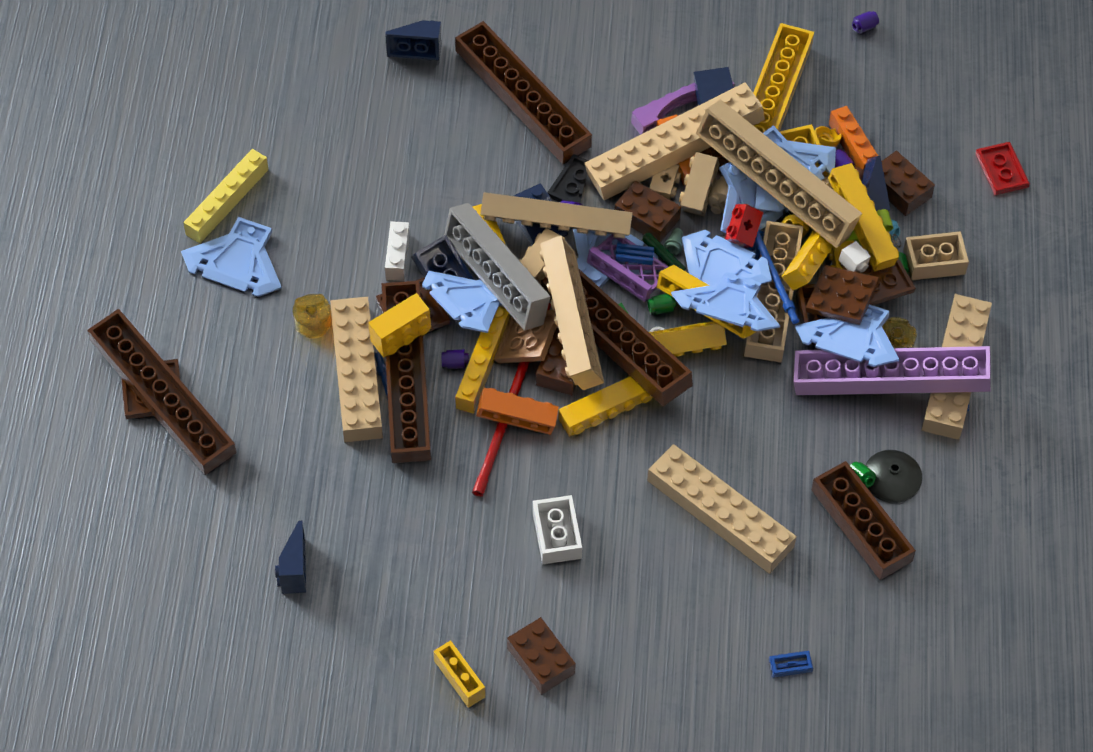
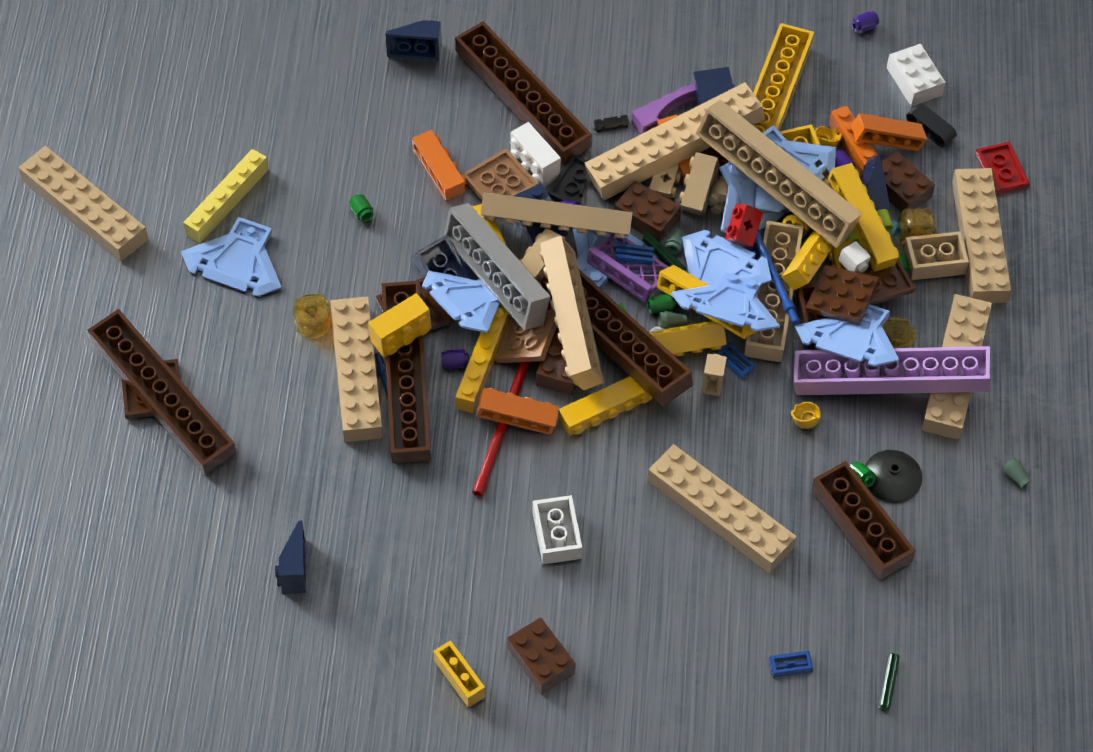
white brick [385,221,410,281] -> none
none -> tan brick [18,146,148,262]
none -> green brick [349,194,374,222]
none -> orange brick [412,130,467,200]
none -> medium nougat plate [463,148,538,200]
none -> white brick [510,122,561,189]
none -> black axle [594,115,629,130]
none -> sand green cone [658,310,687,329]
none -> tan brick [702,354,727,396]
none -> blue tile [716,342,756,380]
none -> yellow hair [791,402,821,429]
none -> orange brick [851,113,927,152]
none -> dark green axle [879,653,900,711]
none -> white brick [887,44,946,106]
none -> clear yellow brick [898,208,937,244]
none -> black beam [906,103,957,148]
none -> tan brick [952,168,1011,303]
none -> sand green cone [1003,458,1030,488]

